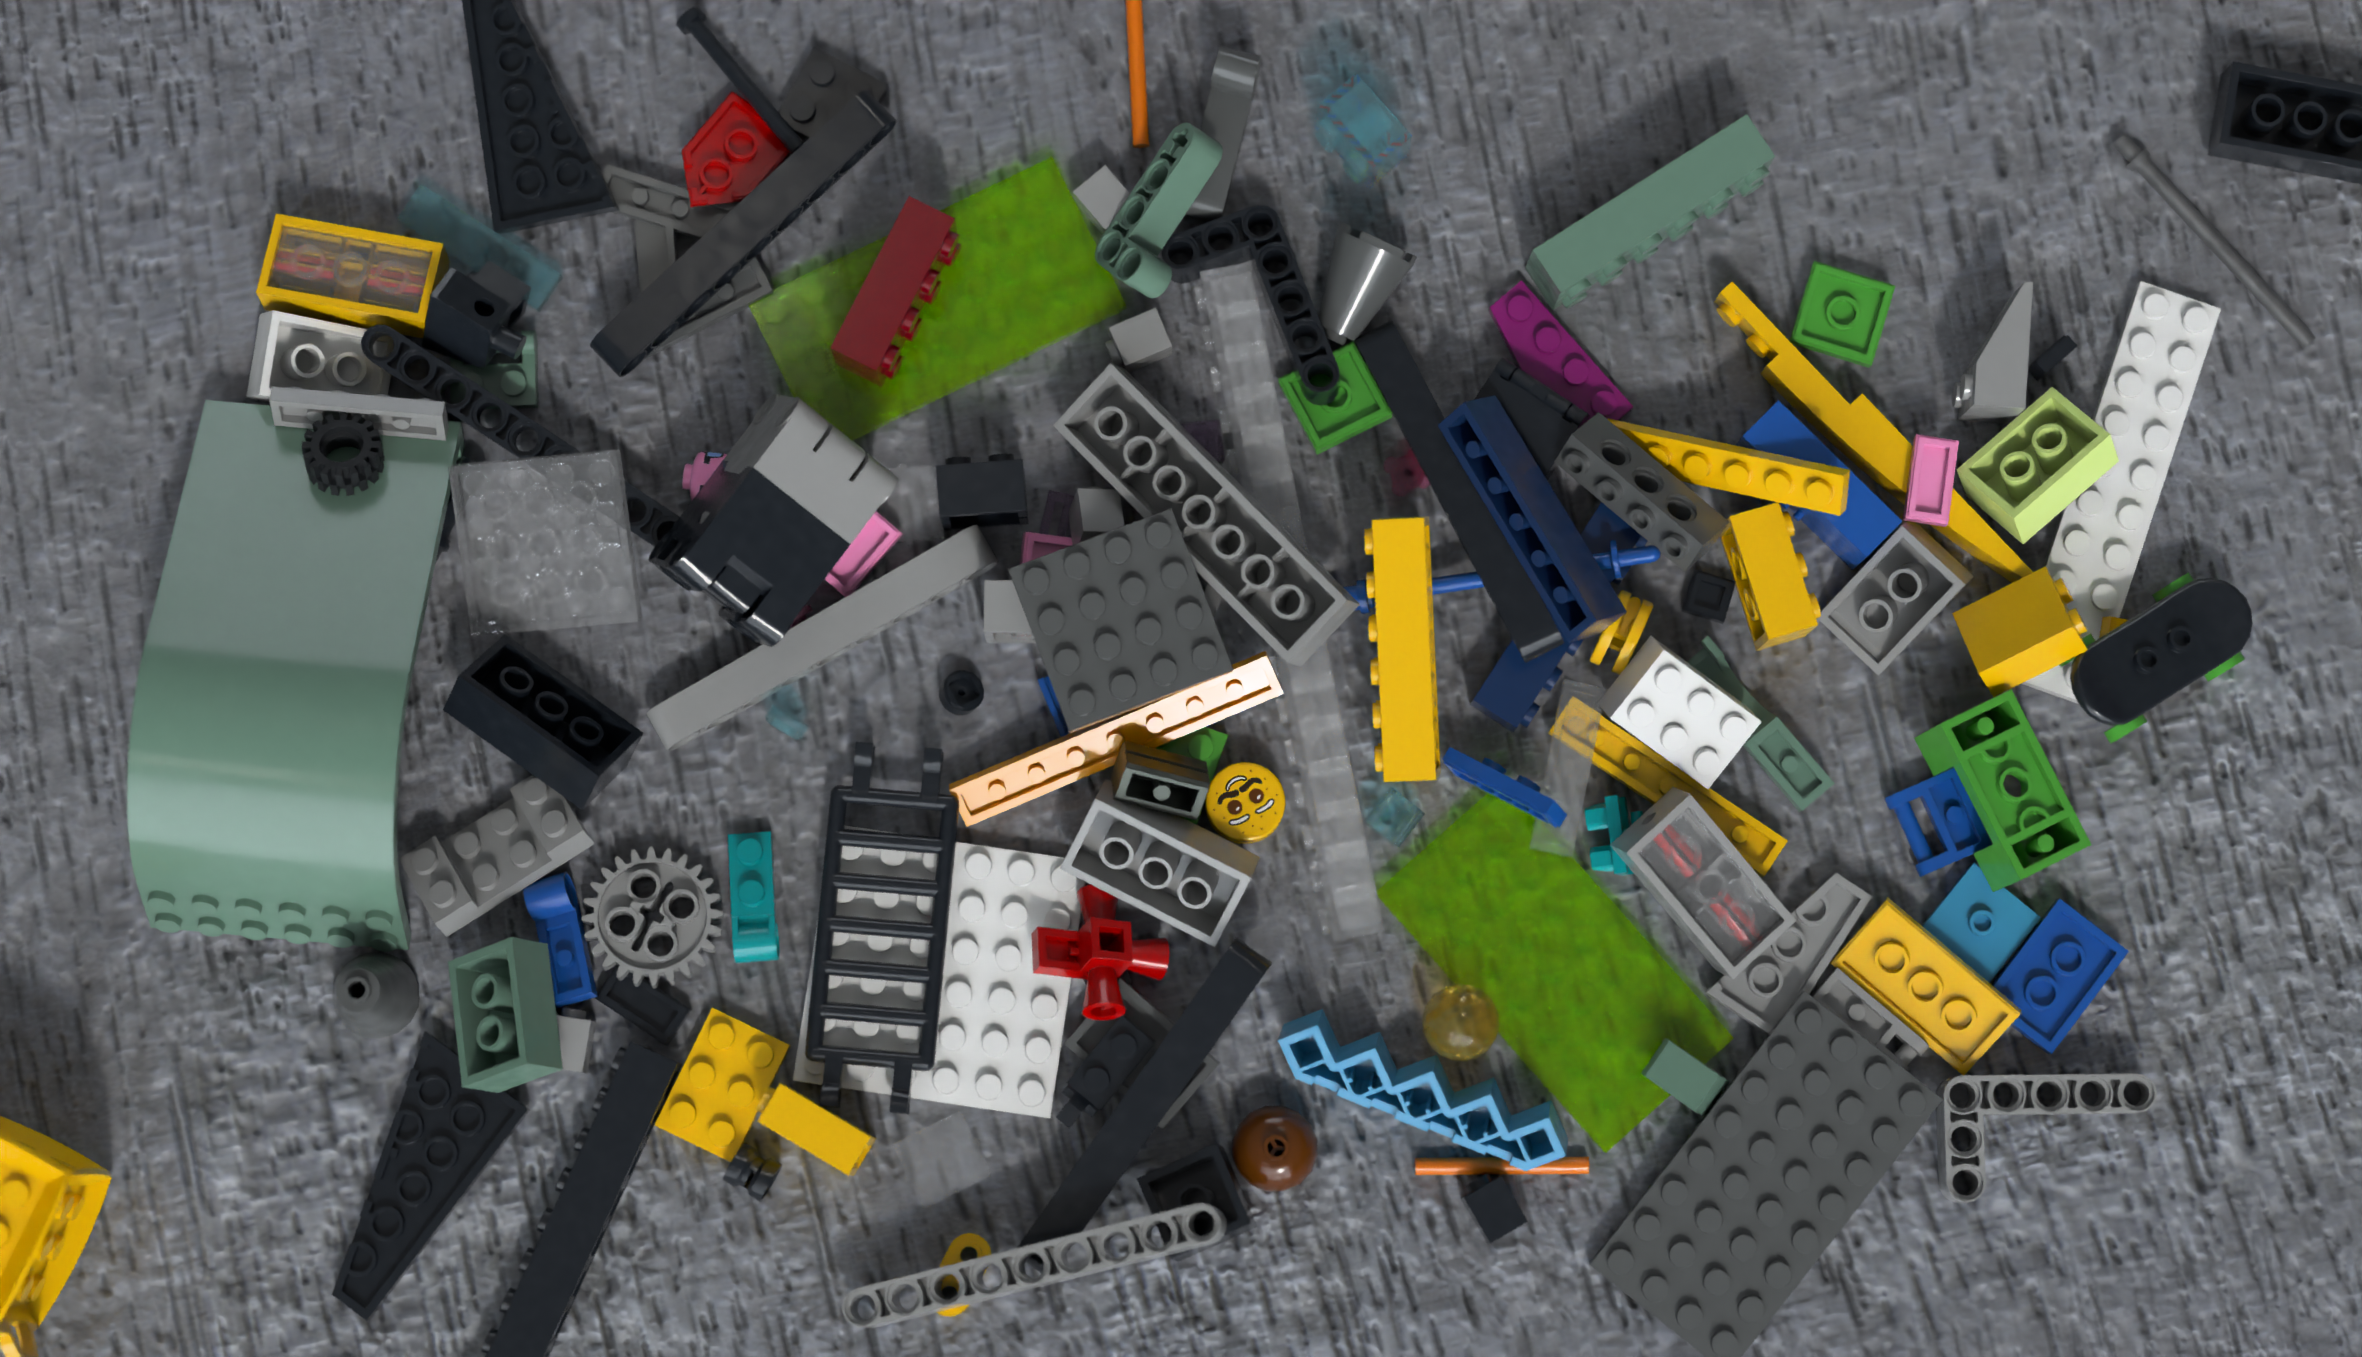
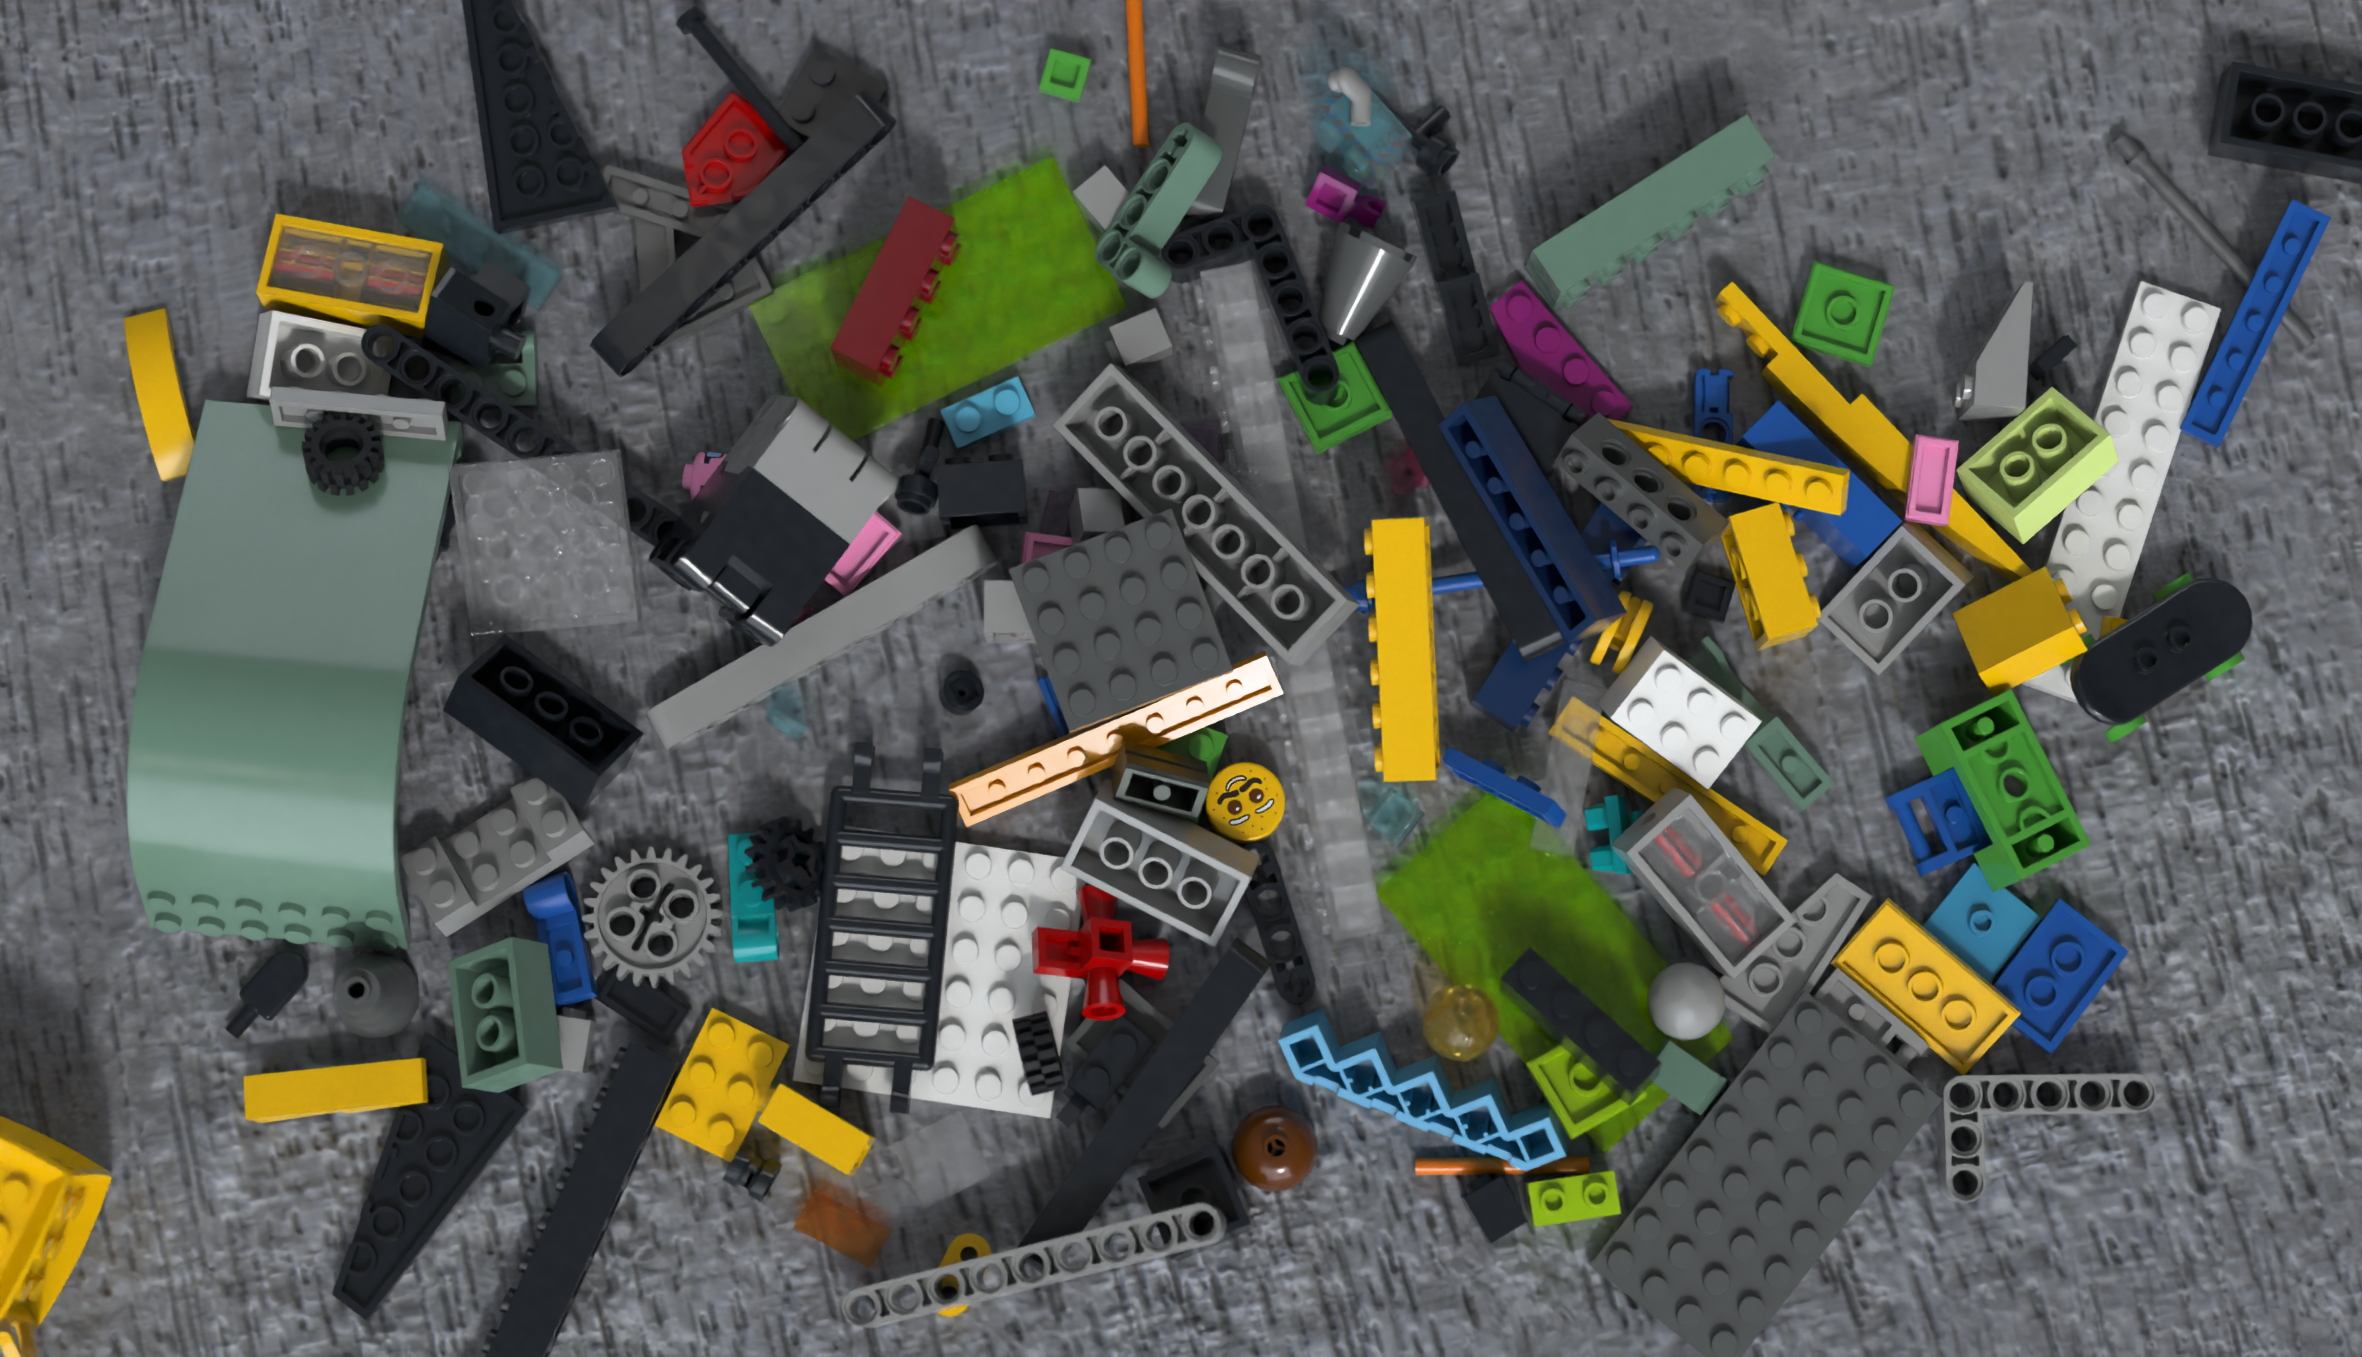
none -> yellow slope [124,308,196,482]
none -> black piece [225,950,309,1039]
none -> yellow slope [243,1058,428,1123]
none -> black gear [744,816,825,912]
none -> clear orange plate [794,1189,892,1269]
none -> black piece [895,418,945,516]
none -> medium azure plate [940,376,1036,451]
none -> black tyre [1012,1011,1066,1096]
none -> bright green plate [1039,48,1091,103]
none -> black beam [1243,842,1316,1005]
none -> magenta plate [1305,165,1387,228]
none -> light grey arm [1327,66,1372,127]
none -> black piece [1371,99,1459,178]
none -> black slope [1410,190,1500,366]
none -> black brick [1500,947,1662,1106]
none -> lime brick [1523,1170,1621,1227]
none -> lime plate [1526,1044,1647,1140]
none -> light grey piece [1647,962,1725,1040]
none -> blue piece [1691,369,1734,503]
none -> blue plate [2180,199,2331,448]

